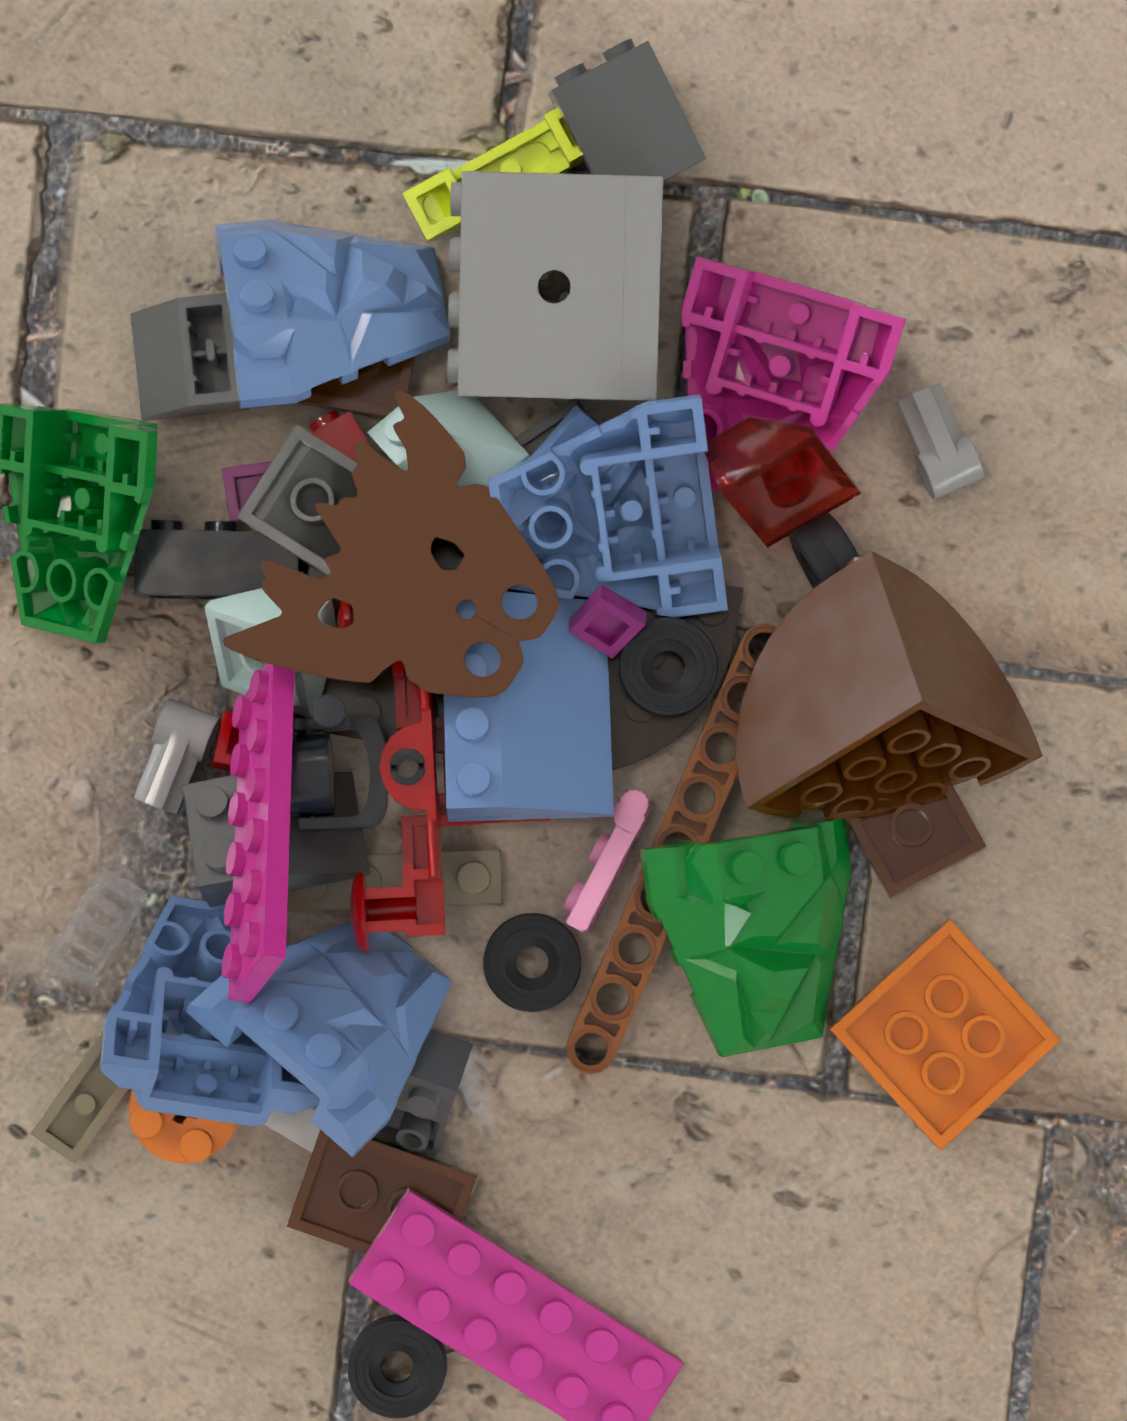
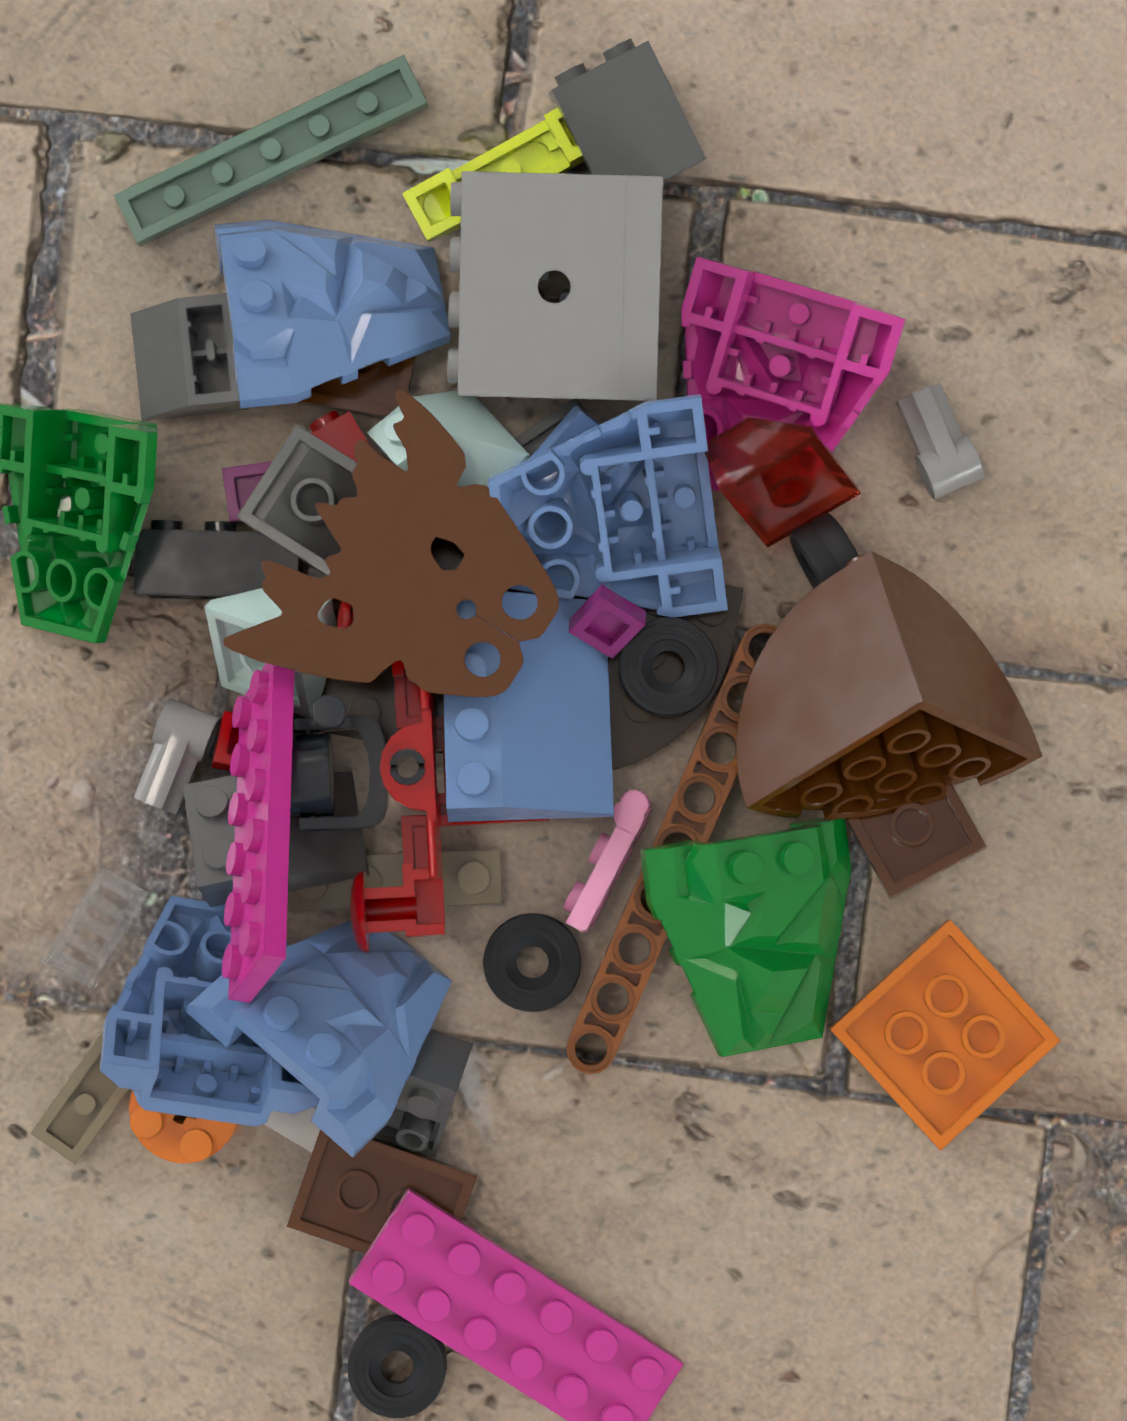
none -> sand green plate [114,55,428,247]

